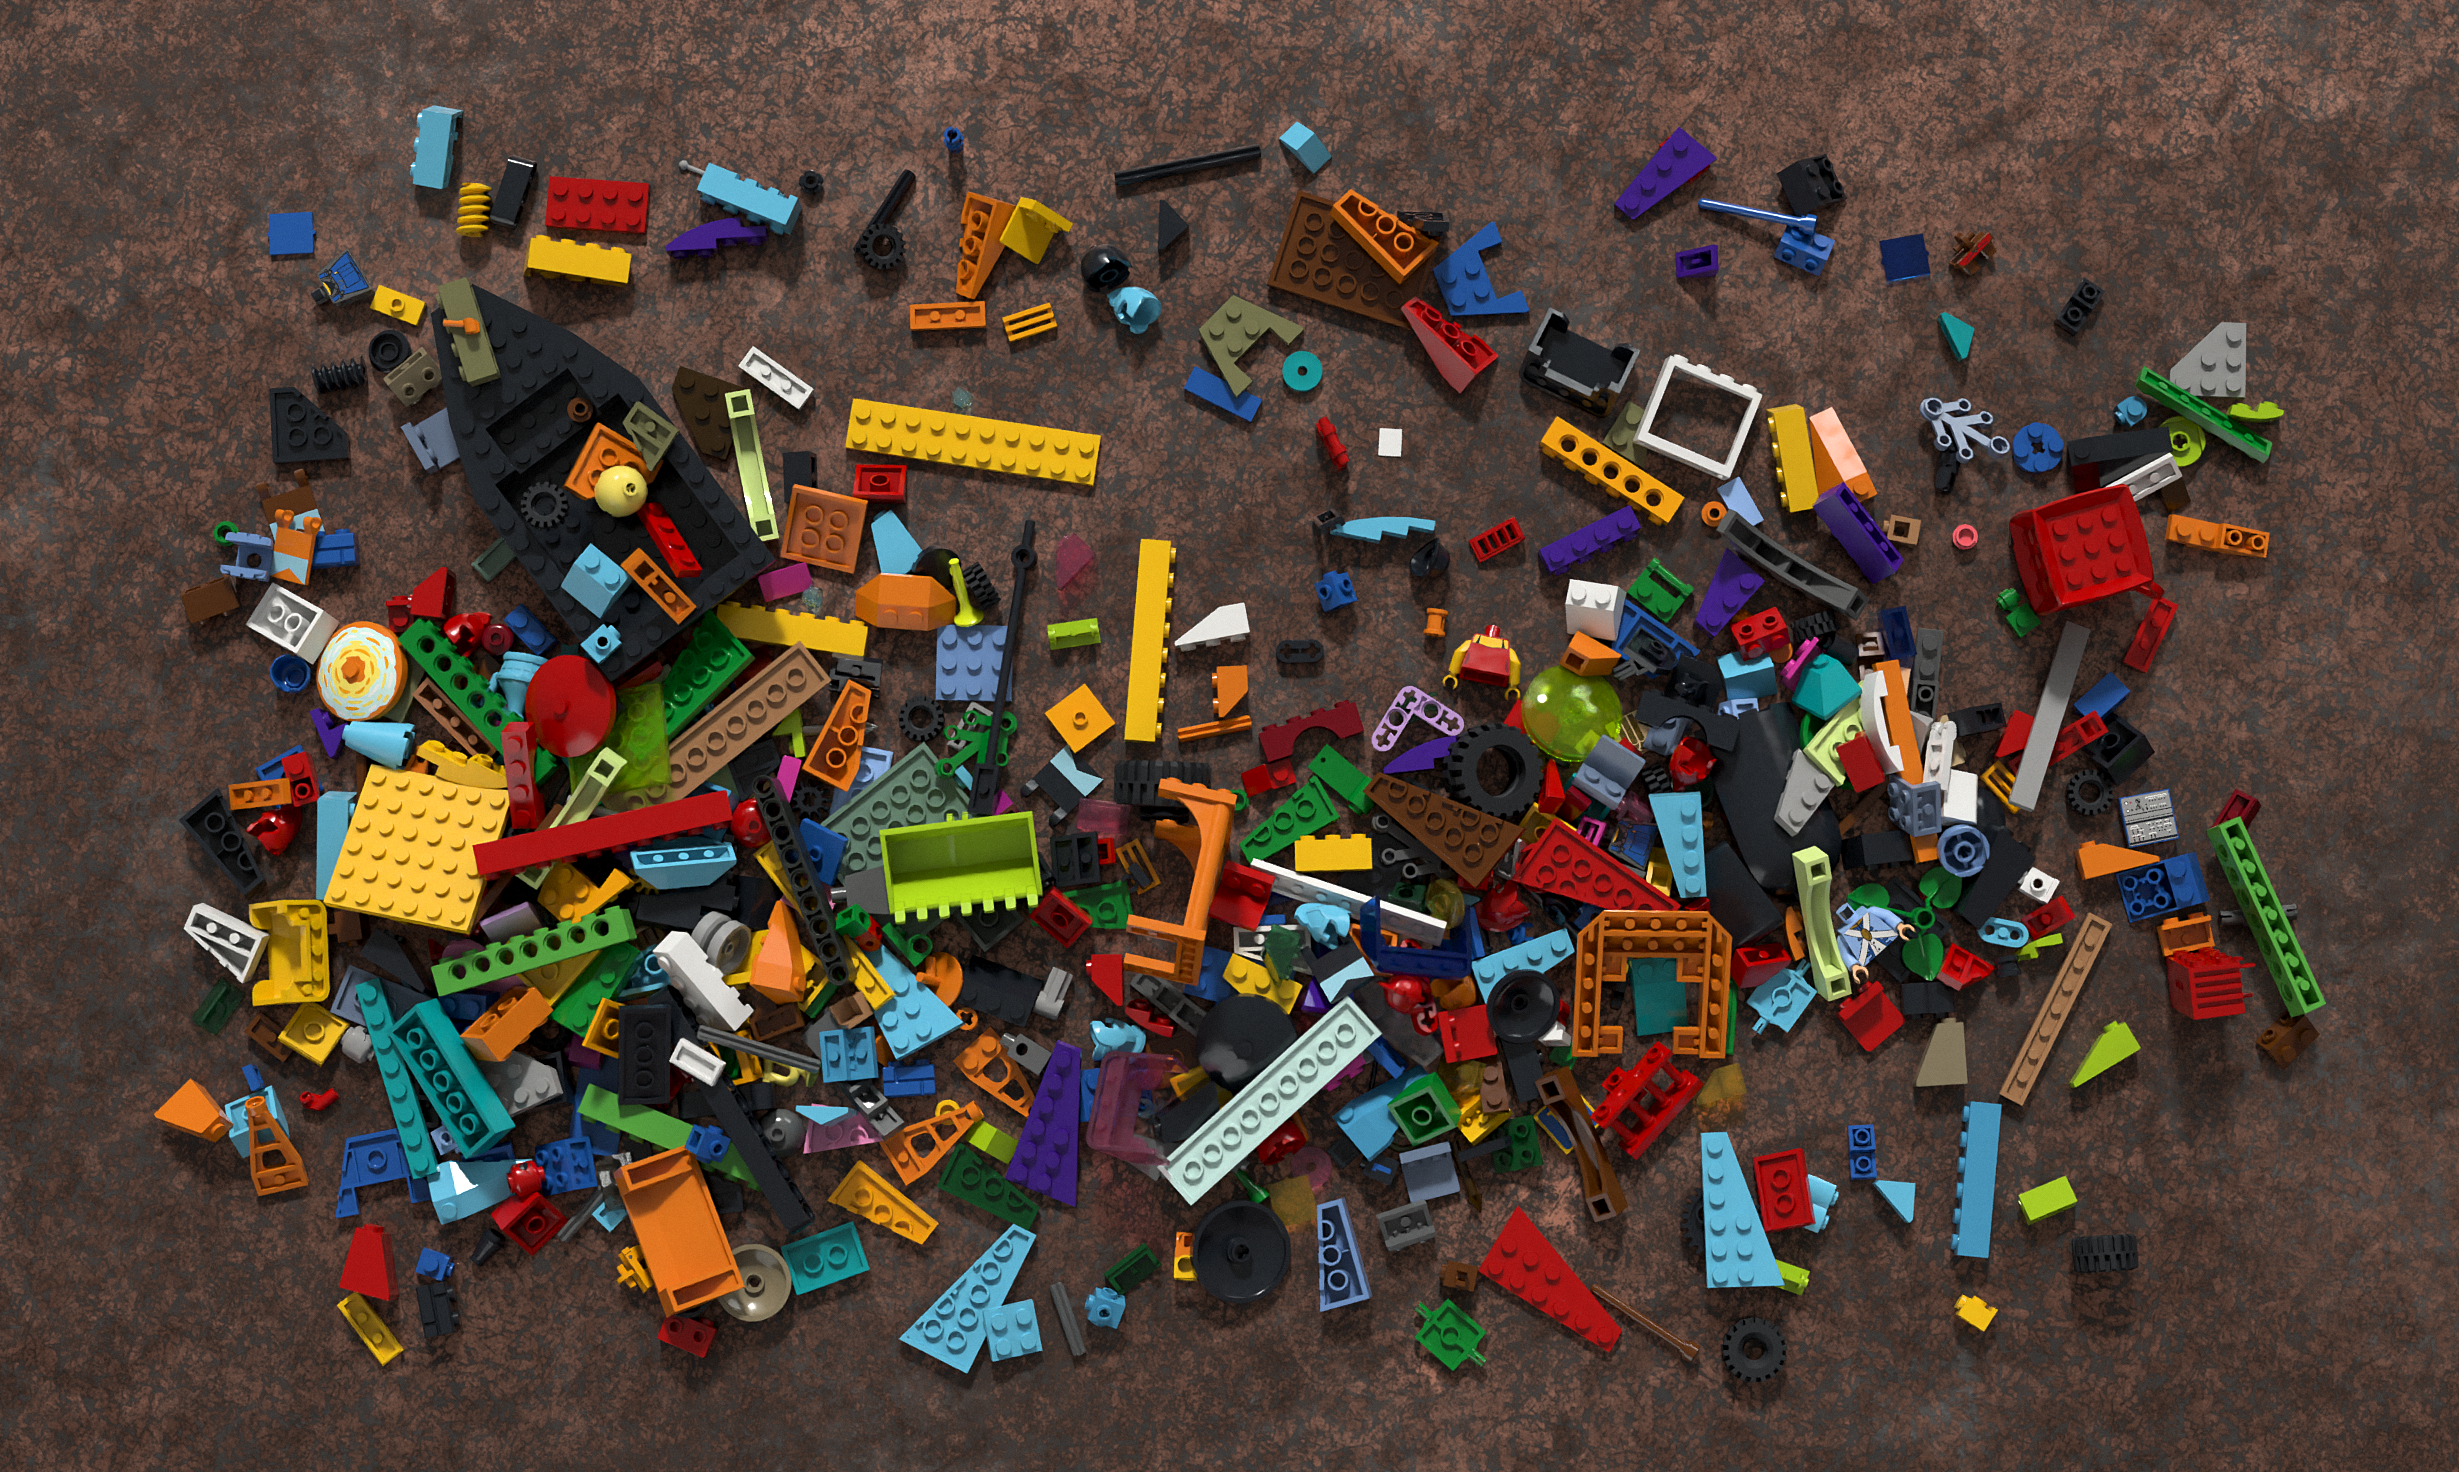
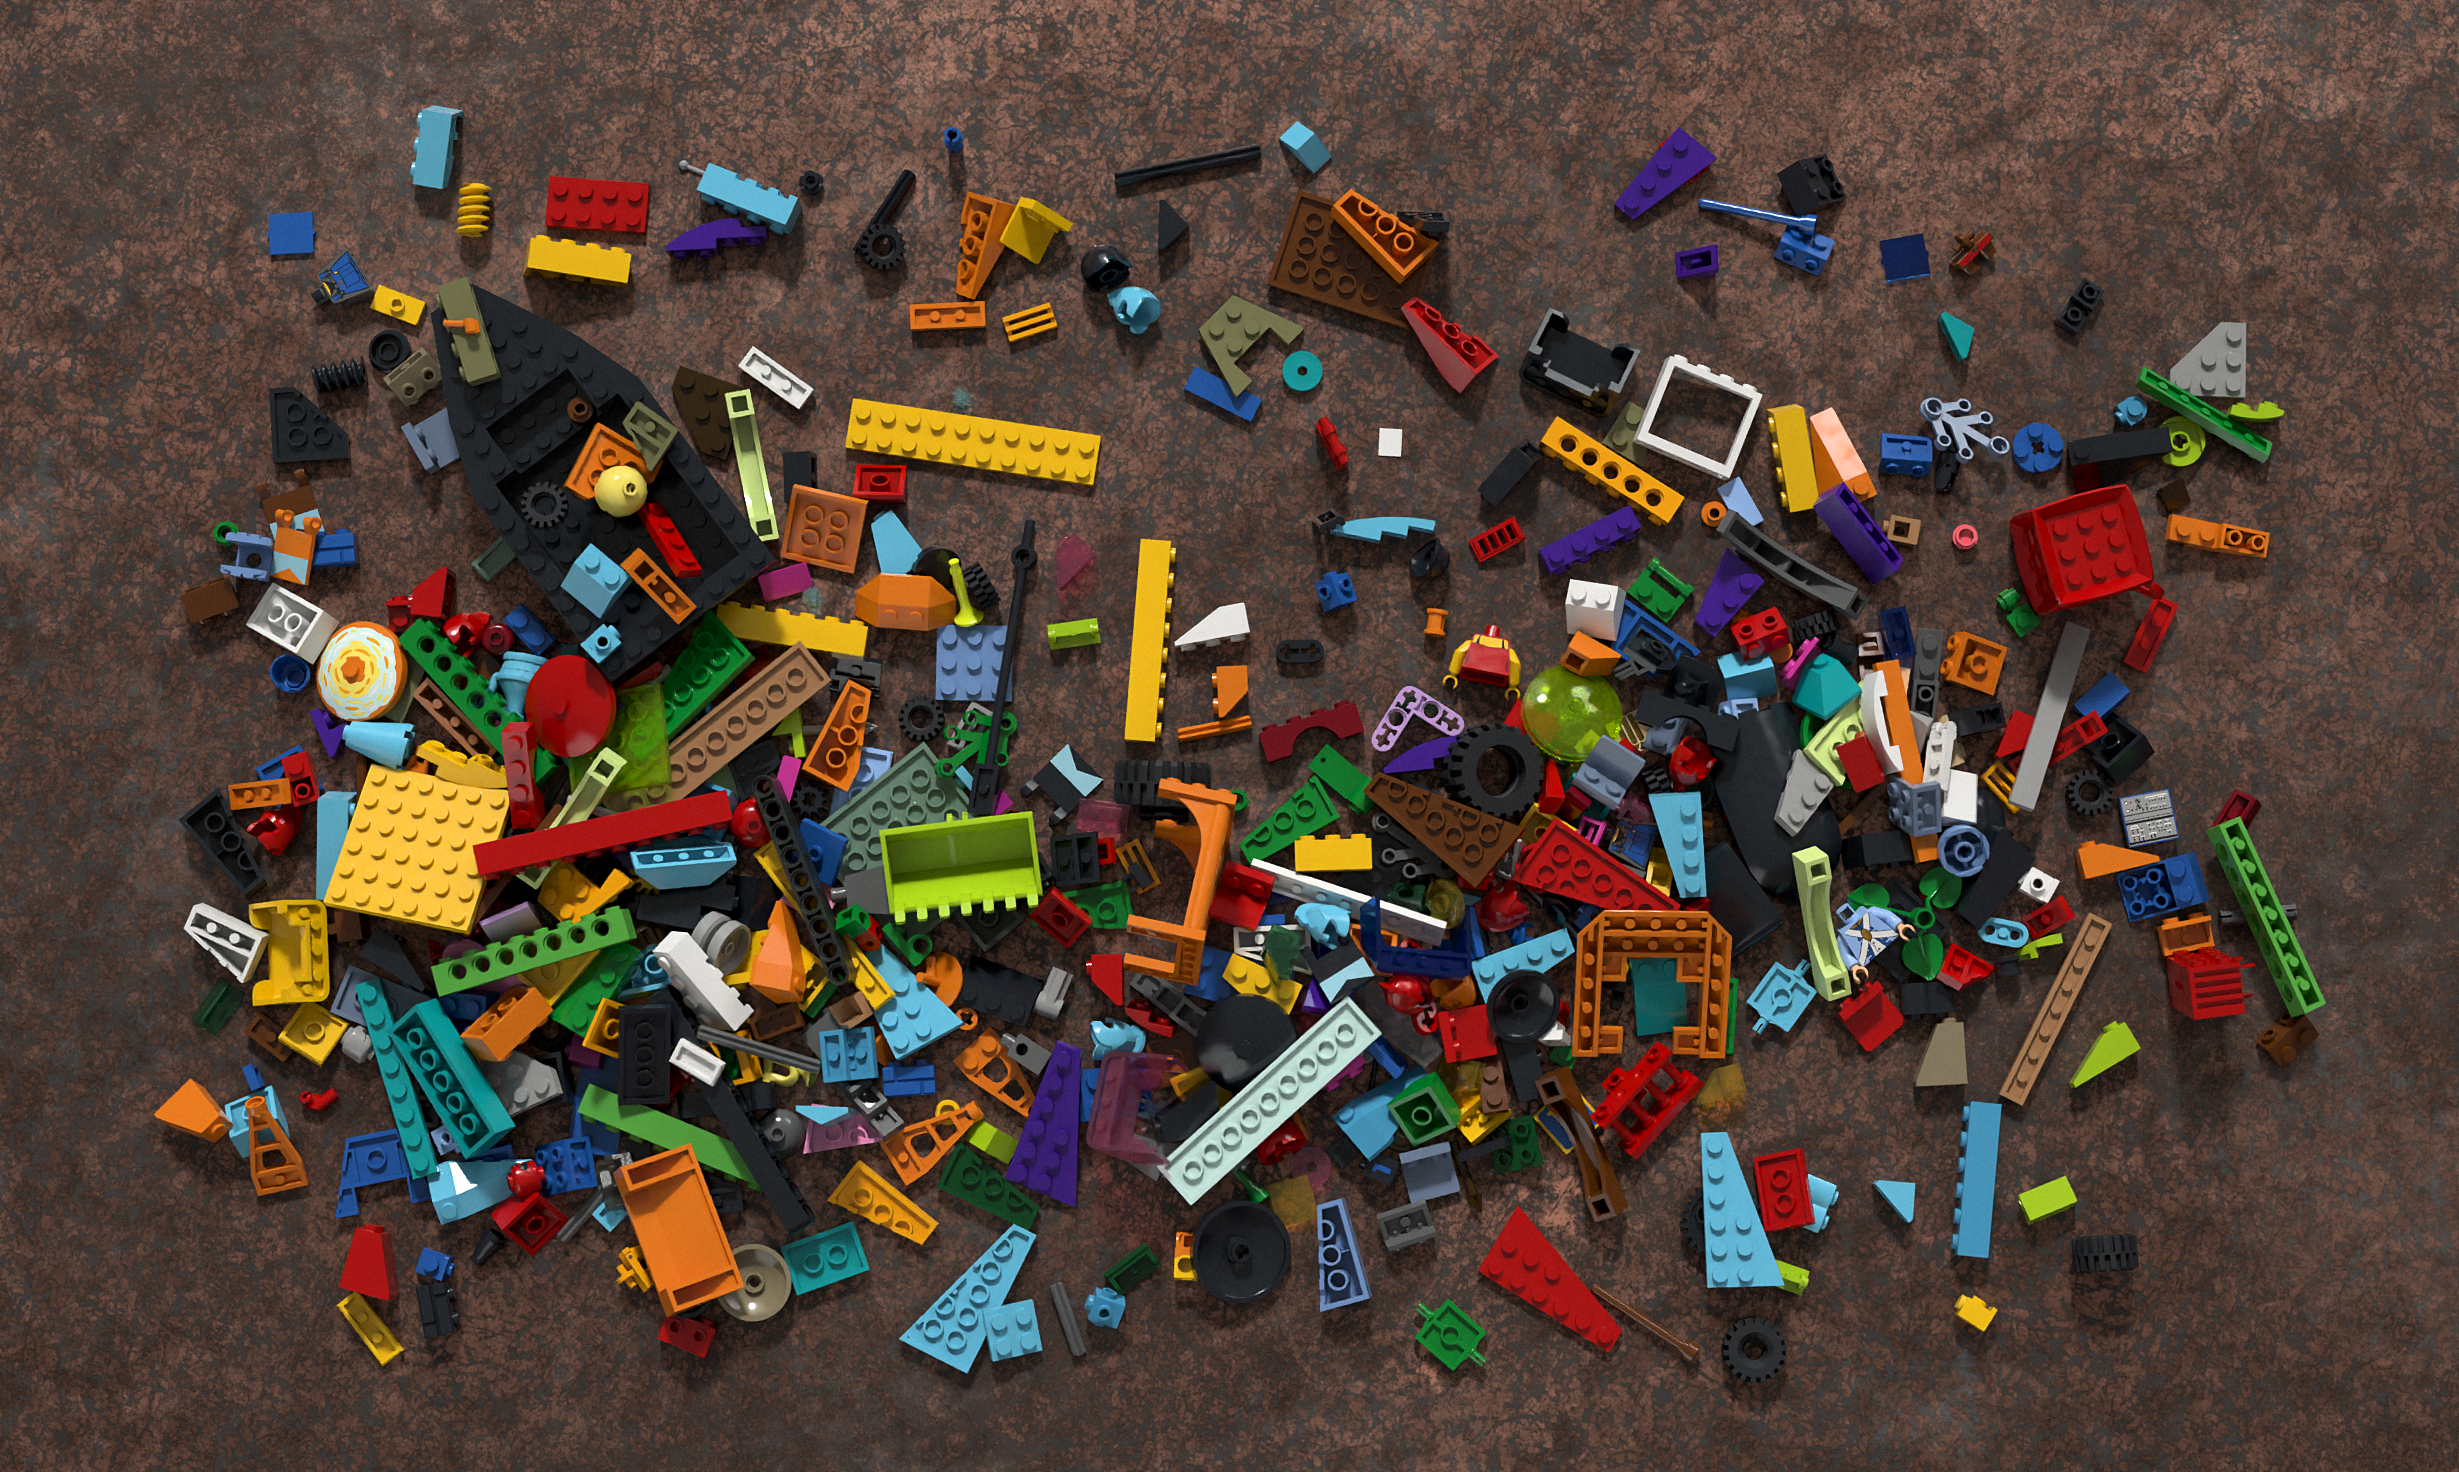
black beam [490,155,537,230] -> none
blue brick [684,1124,731,1164] -> none
light orange plate [1044,684,1115,754] -> none
red slope [1241,758,1297,798] -> none
blue wing [1432,221,1530,317] -> none
reddish brown brick [1439,1260,1479,1292] -> none
red slope [1730,942,1791,989] -> none
orange slope [1783,906,1806,962] -> none
blue slope [1847,1124,1877,1180] -> none
white plate [2104,453,2182,501] -> none
none -> black slope [1477,438,1545,507]
none -> blue bracket [1878,433,1932,477]
none -> orange plate [1940,632,2008,696]

